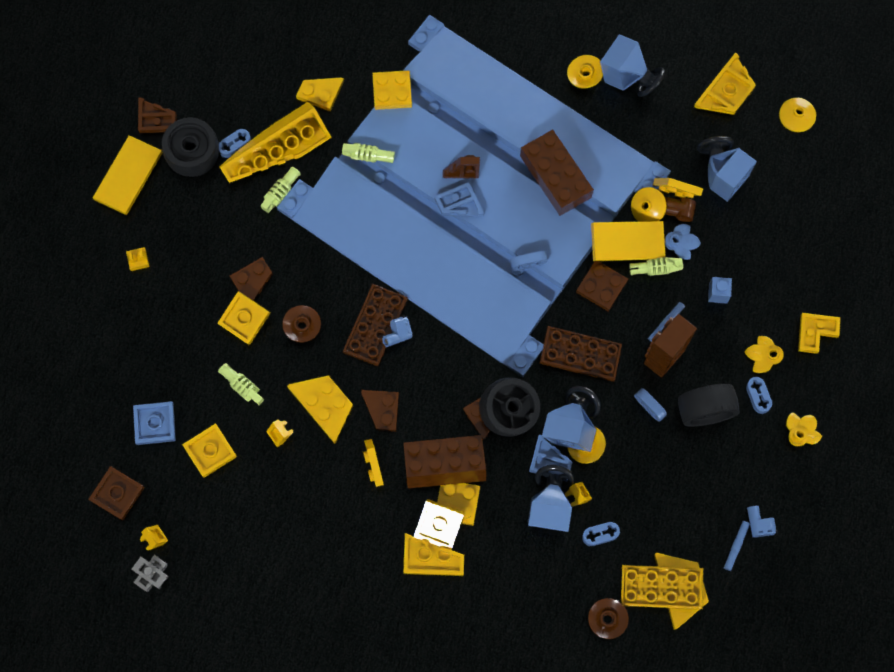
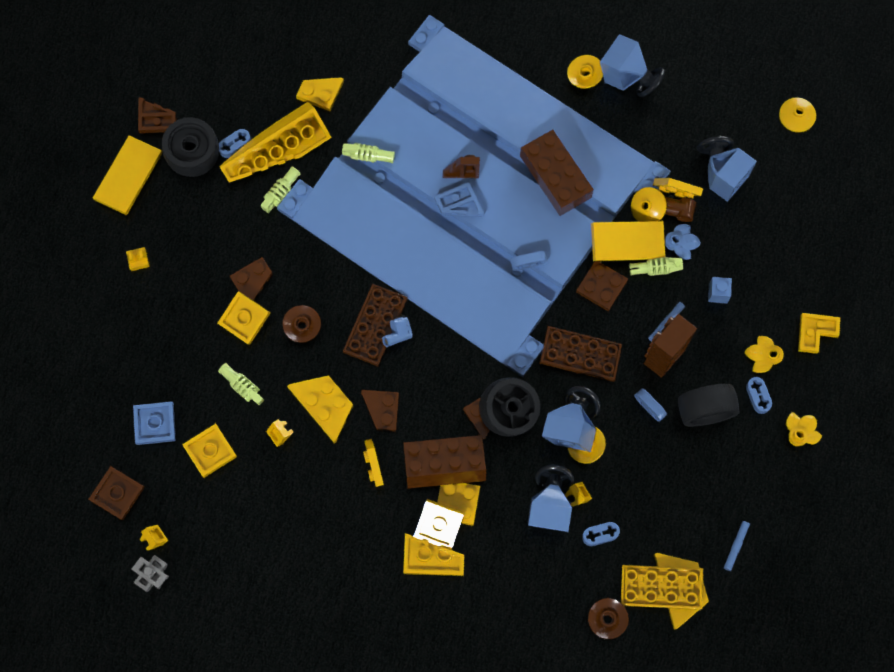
yellow plate [373,71,412,110] -> none
medium blue wing [529,435,572,482] -> none
yellow wing [694,53,756,115] -> none
medium blue piece [747,506,778,537] -> none

